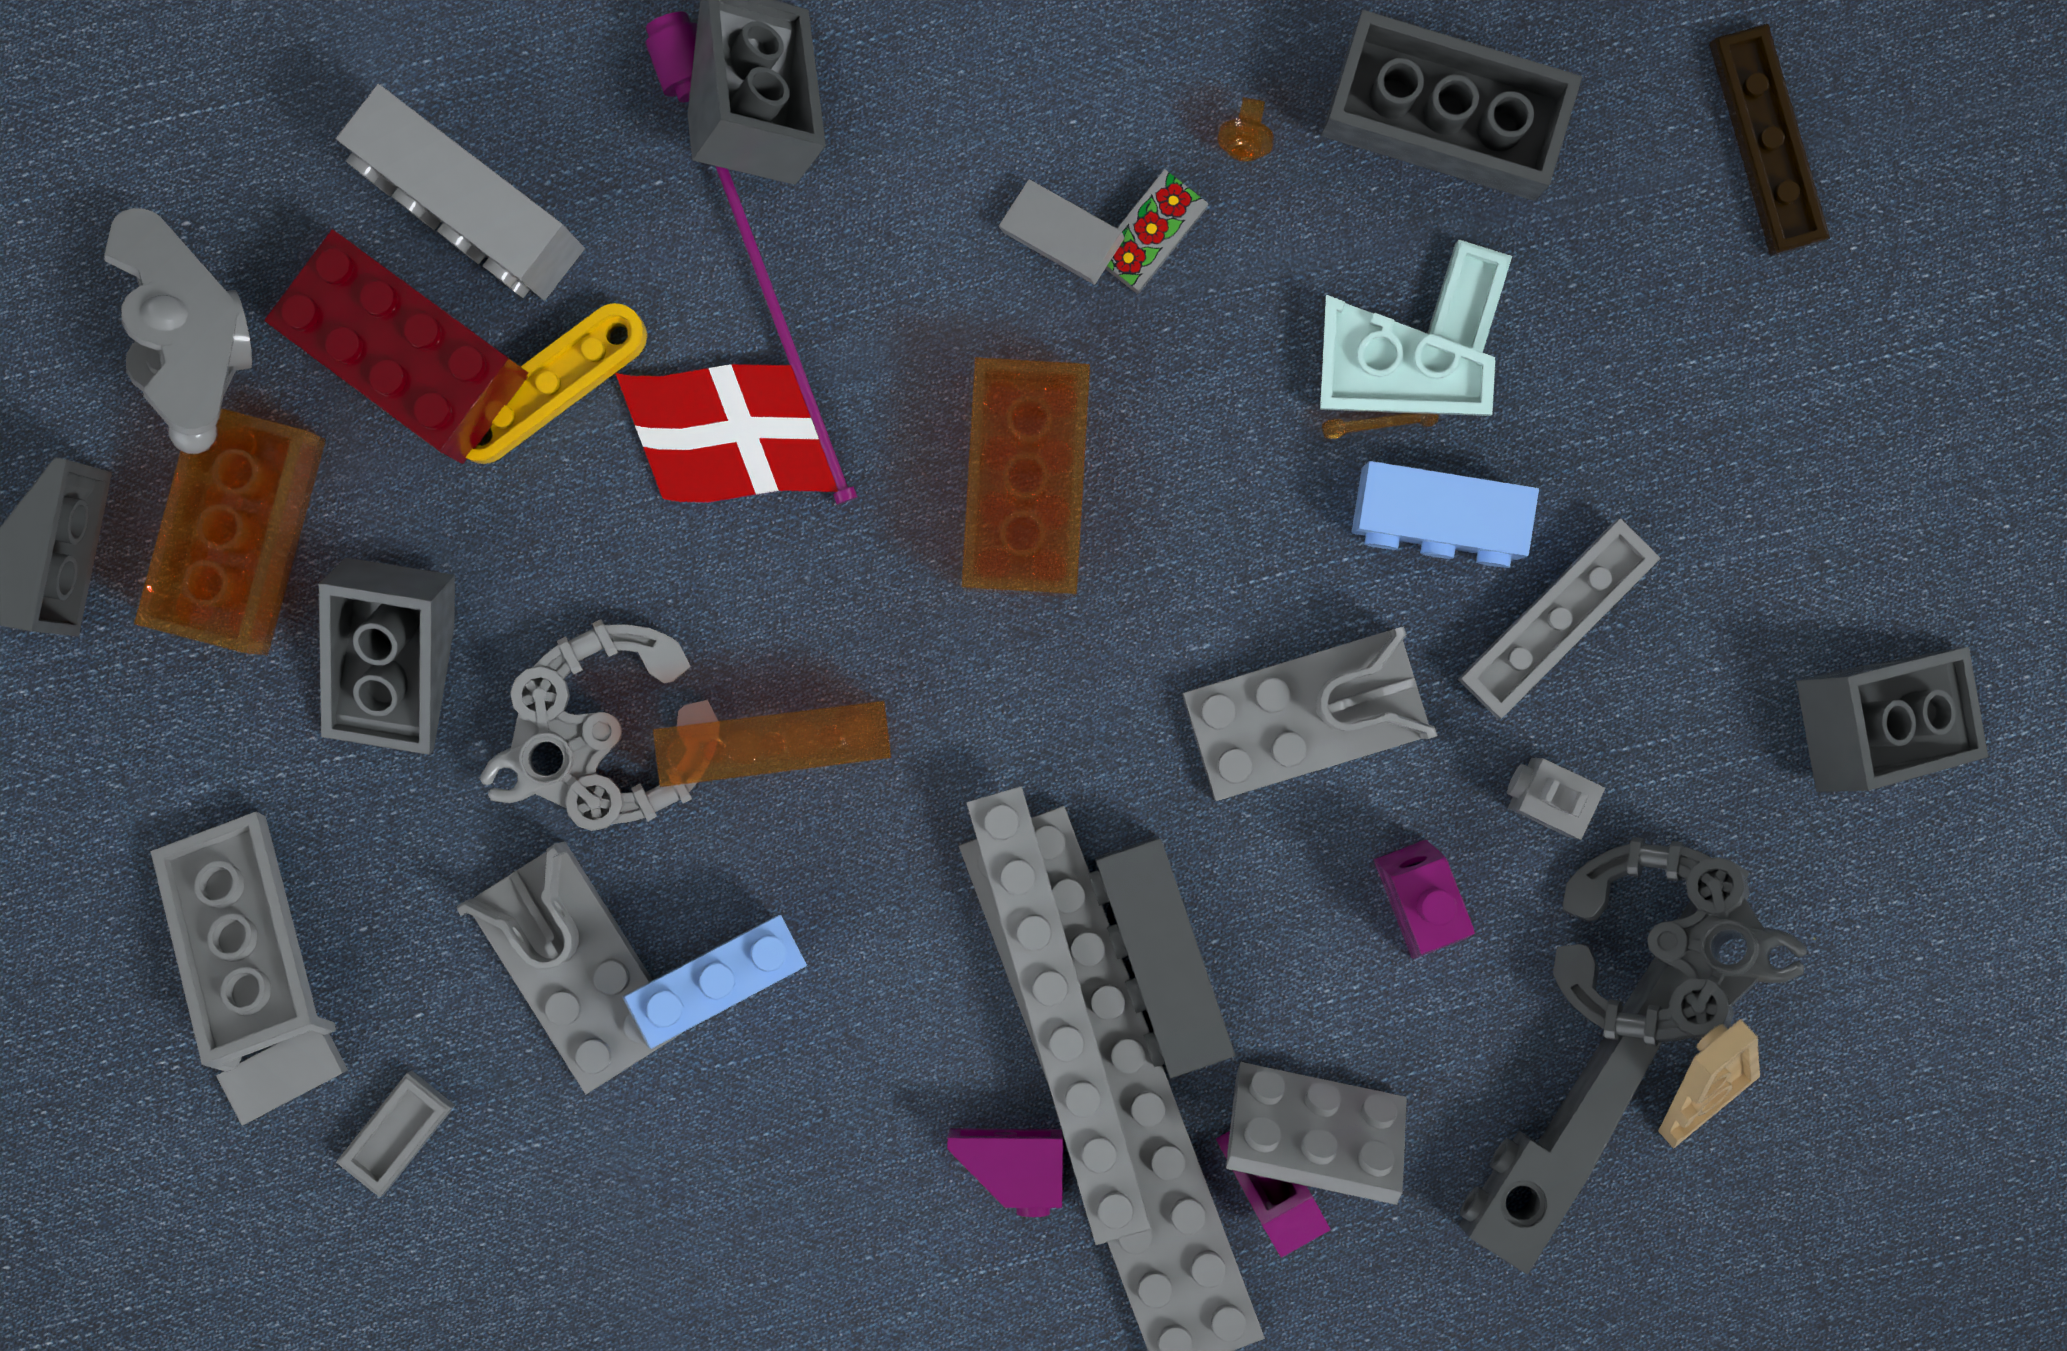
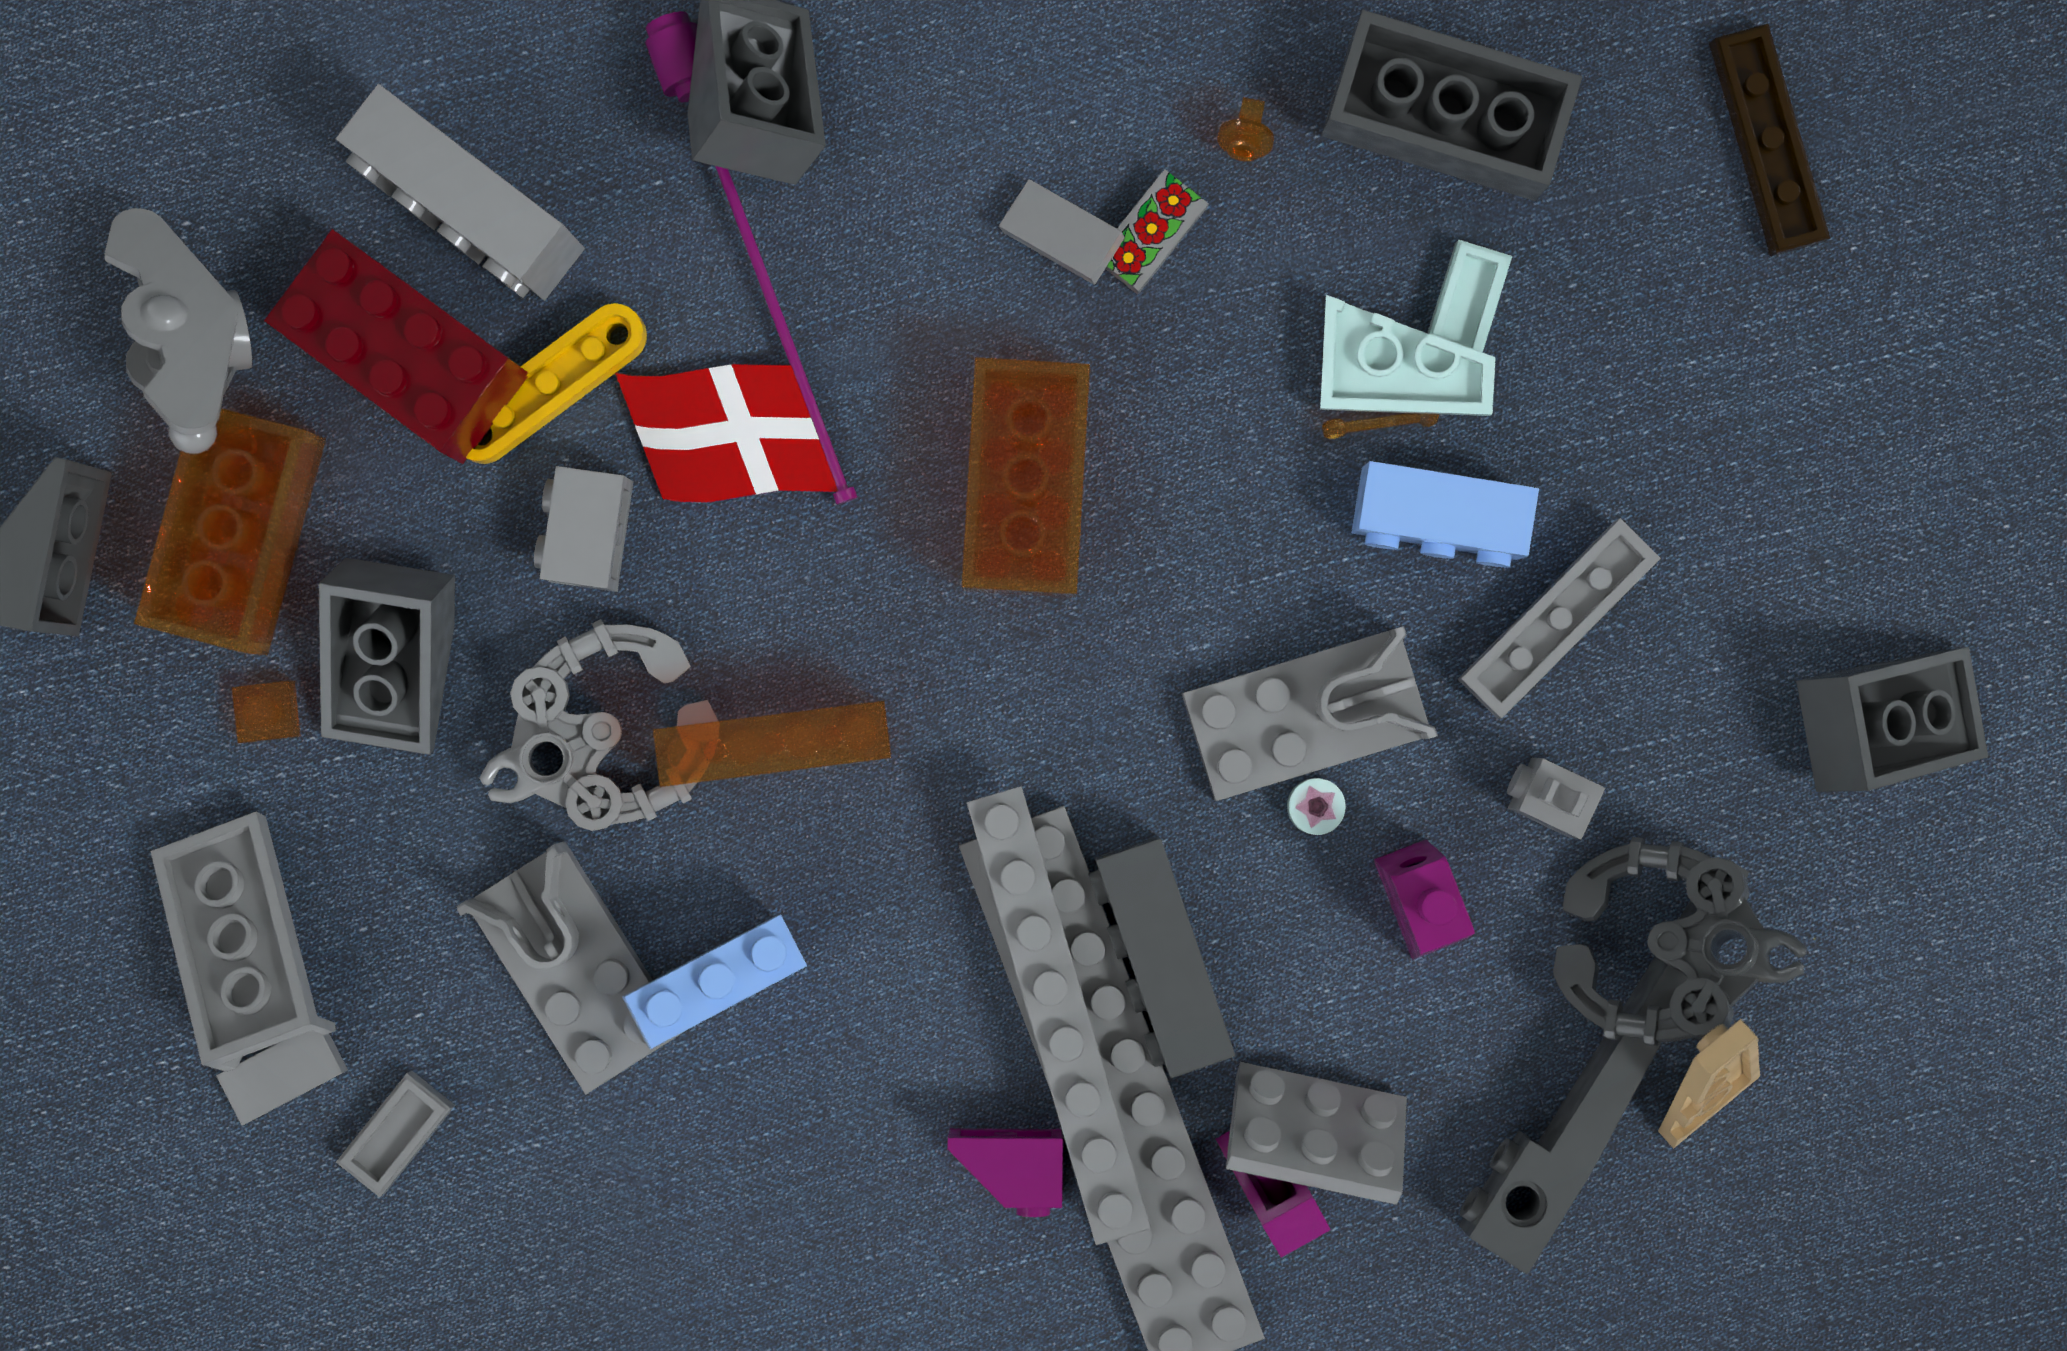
none -> clear orange plate [232,681,301,743]
none -> light grey brick [534,466,633,592]
none -> light aqua tile [1287,778,1346,835]

